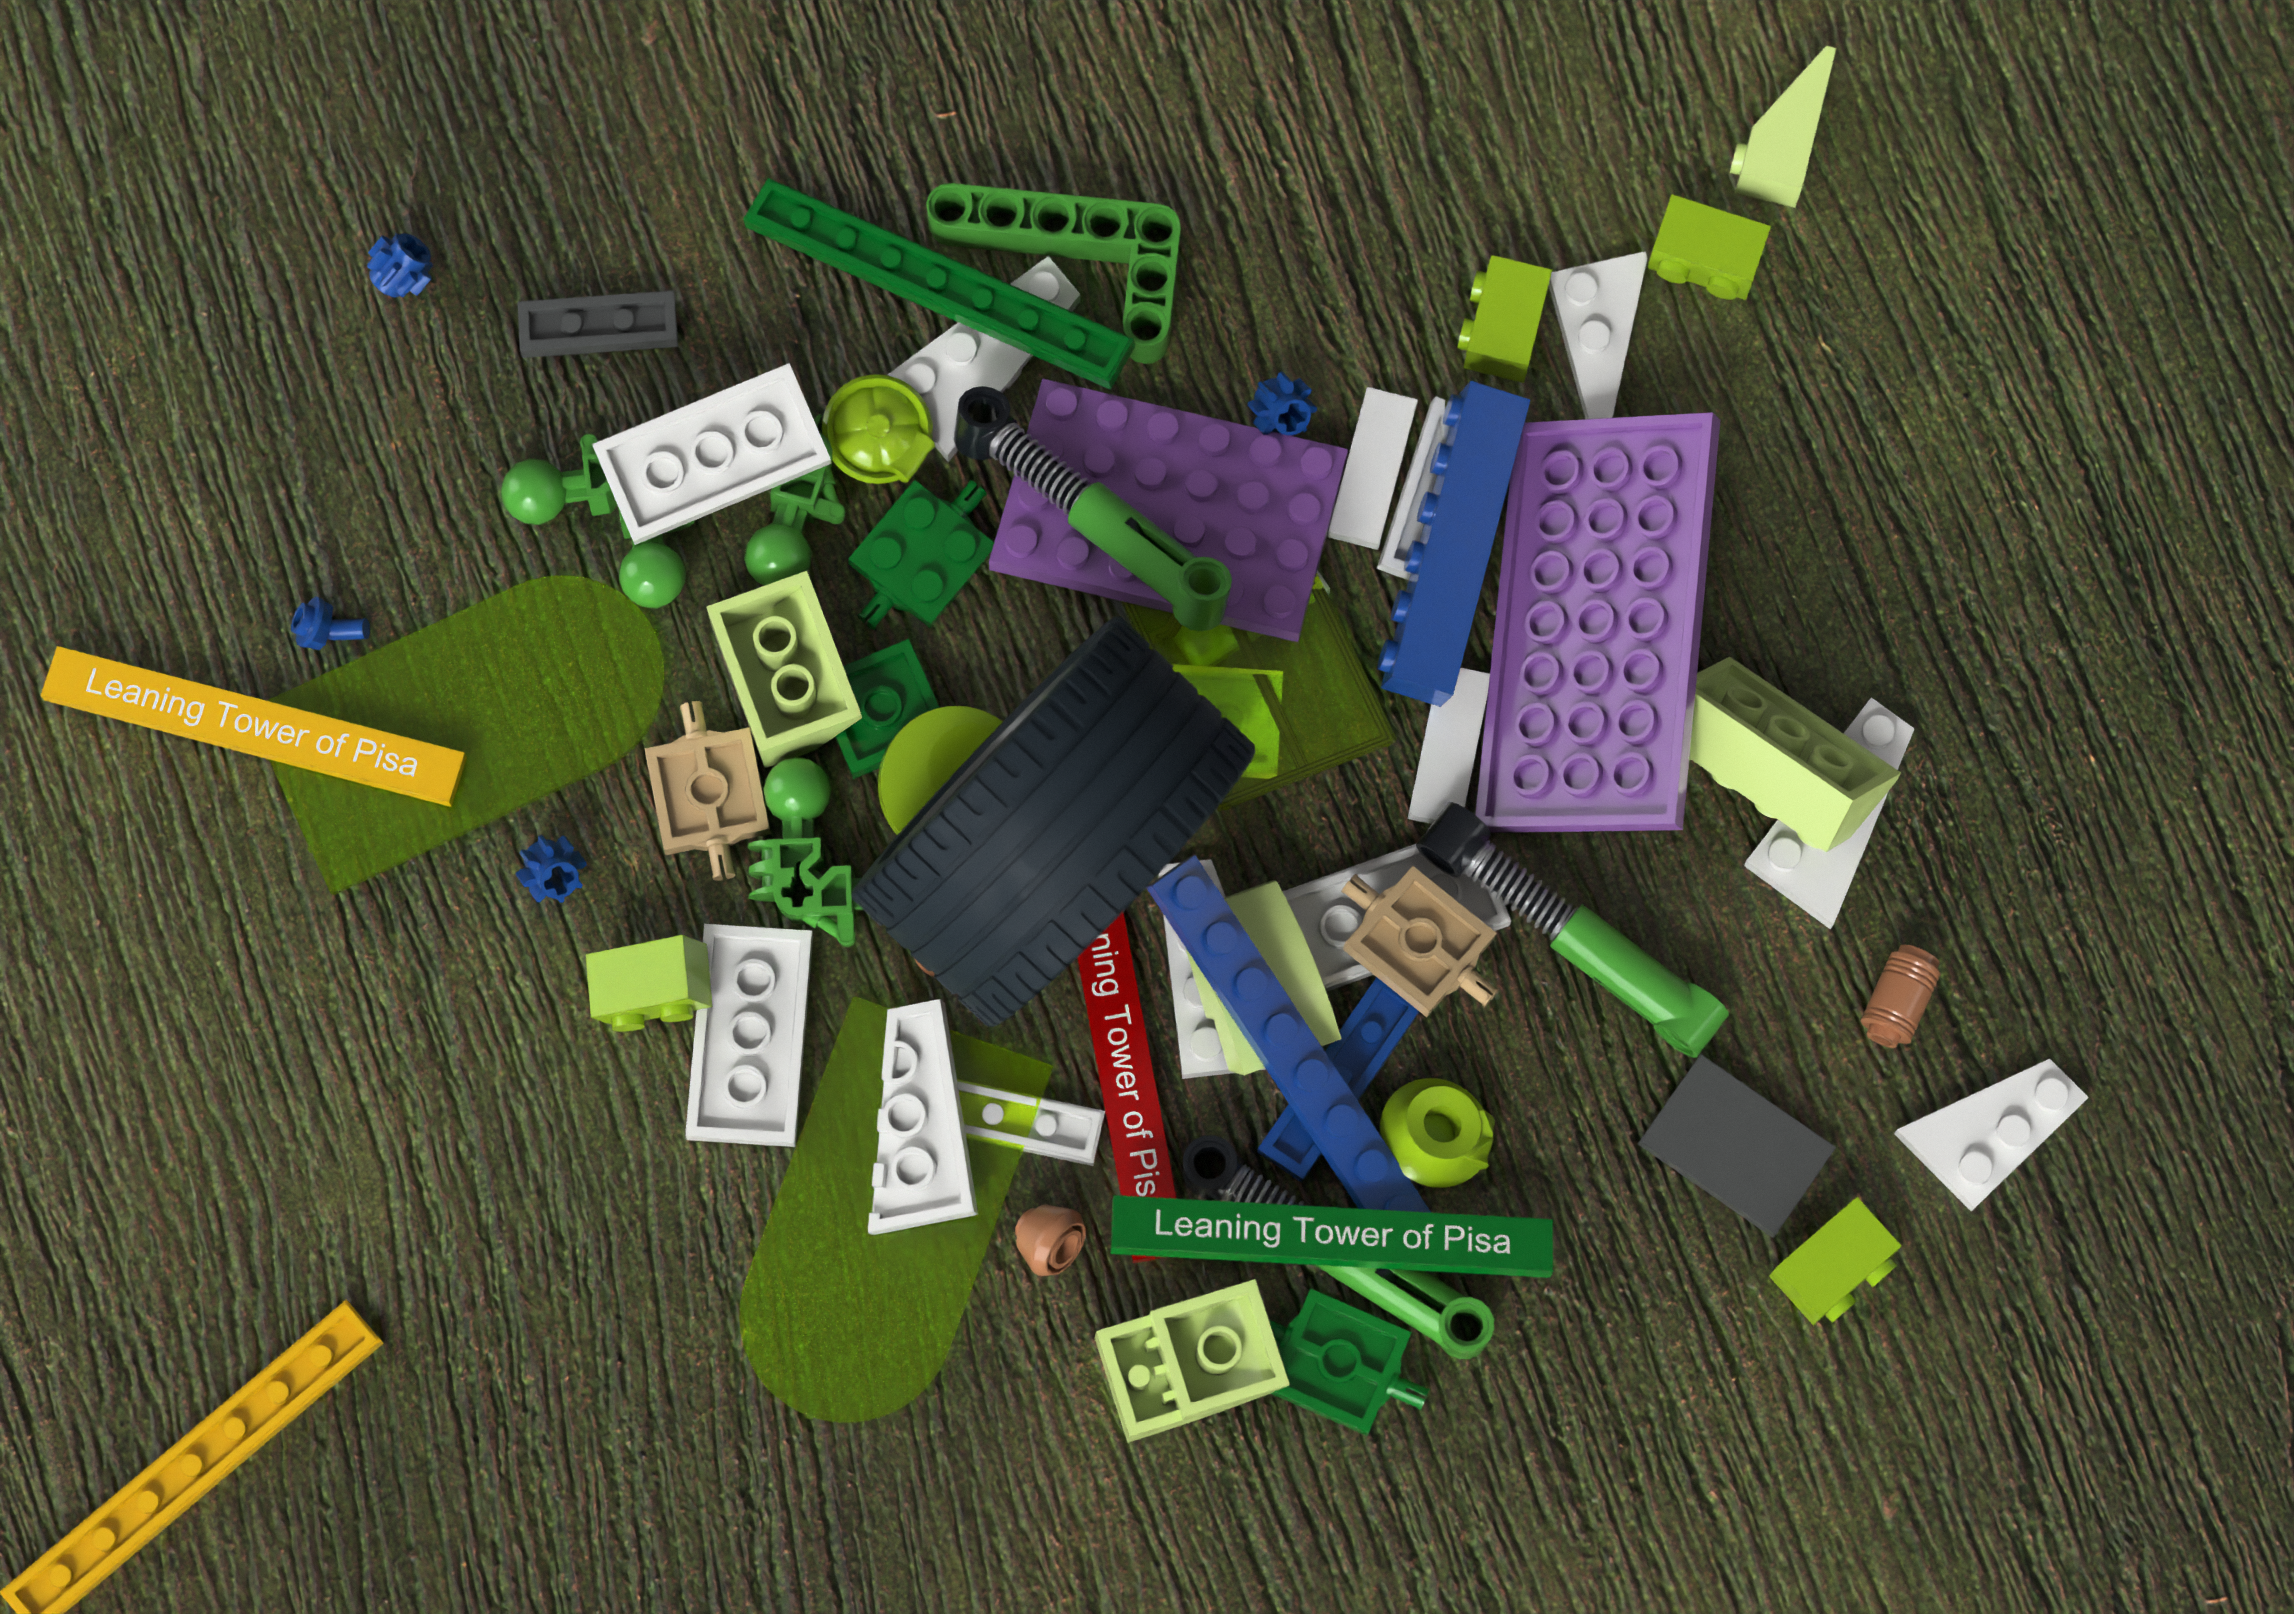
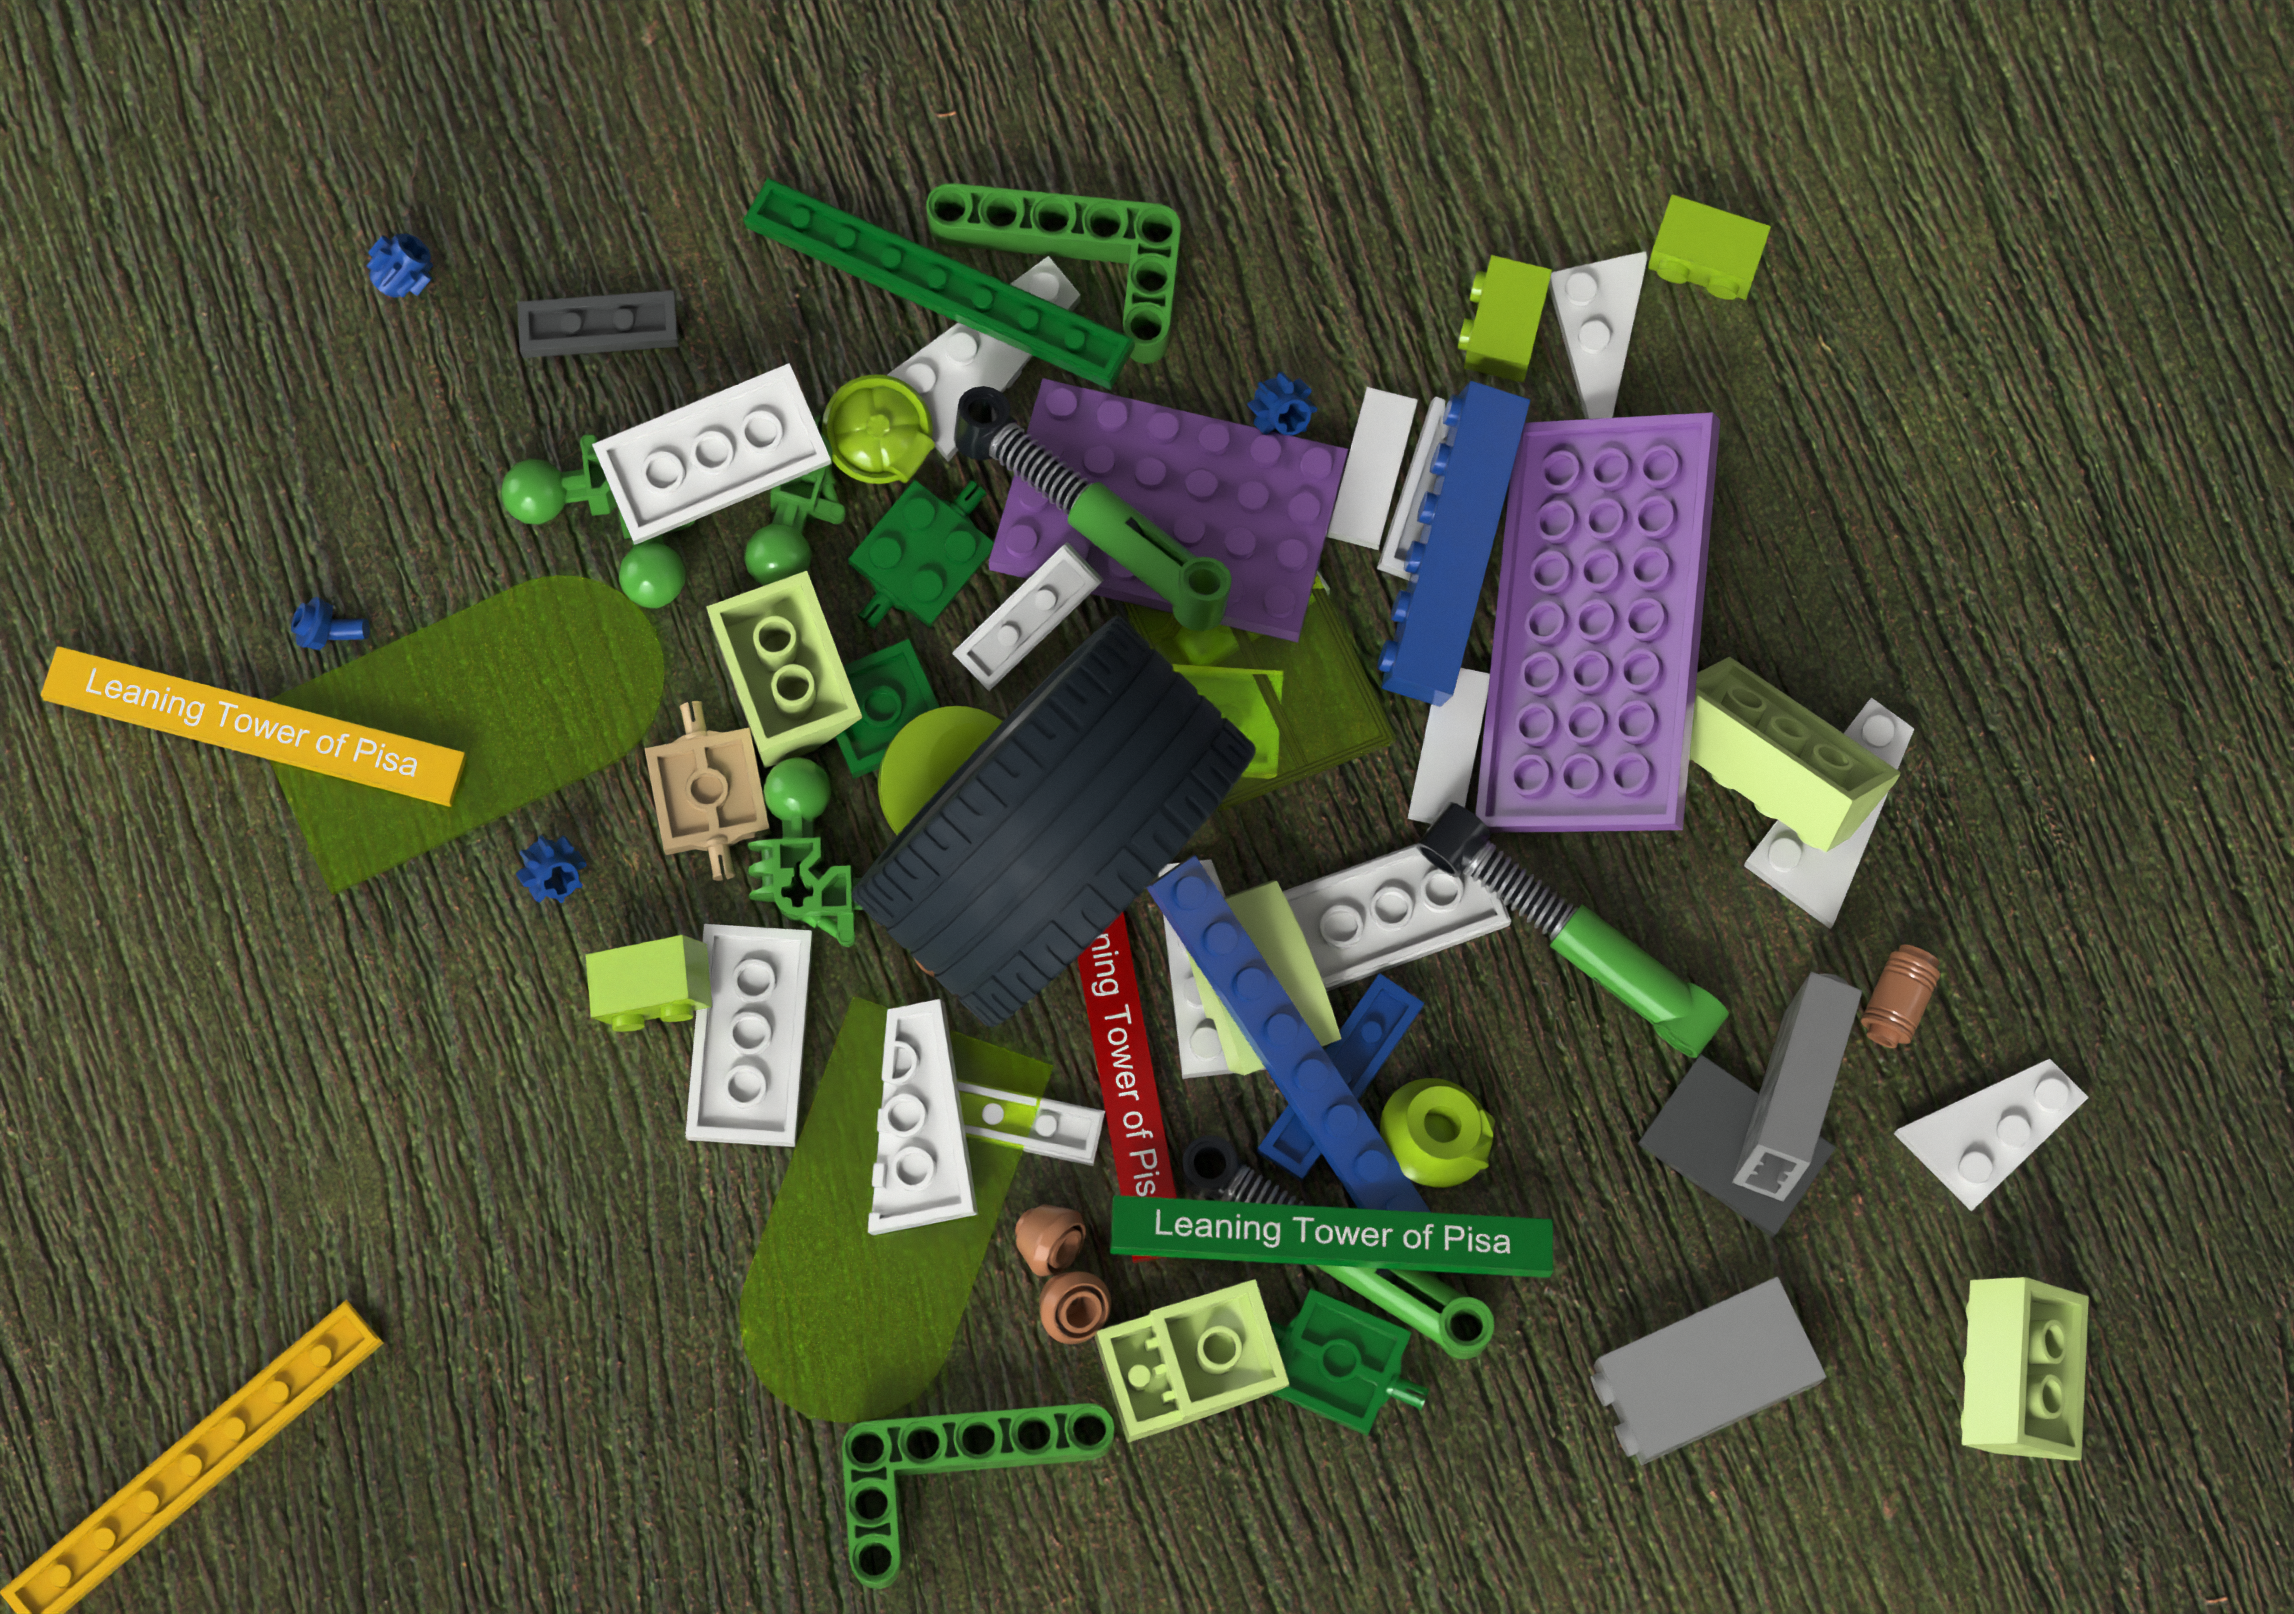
tan plate [1341,866,1499,1017] -> none
yellowish green slope [1730,46,1836,208] -> none
lime brick [1769,1197,1902,1326] -> none
none -> bright green beam [842,1403,1115,1589]
none -> white tile [952,542,1104,691]
none -> nougat cone [1039,1271,1111,1344]
none -> light grey brick [1591,1276,1827,1466]
none -> light grey brick [1732,972,1863,1201]
none -> yellowish green slope [1961,1277,2089,1460]

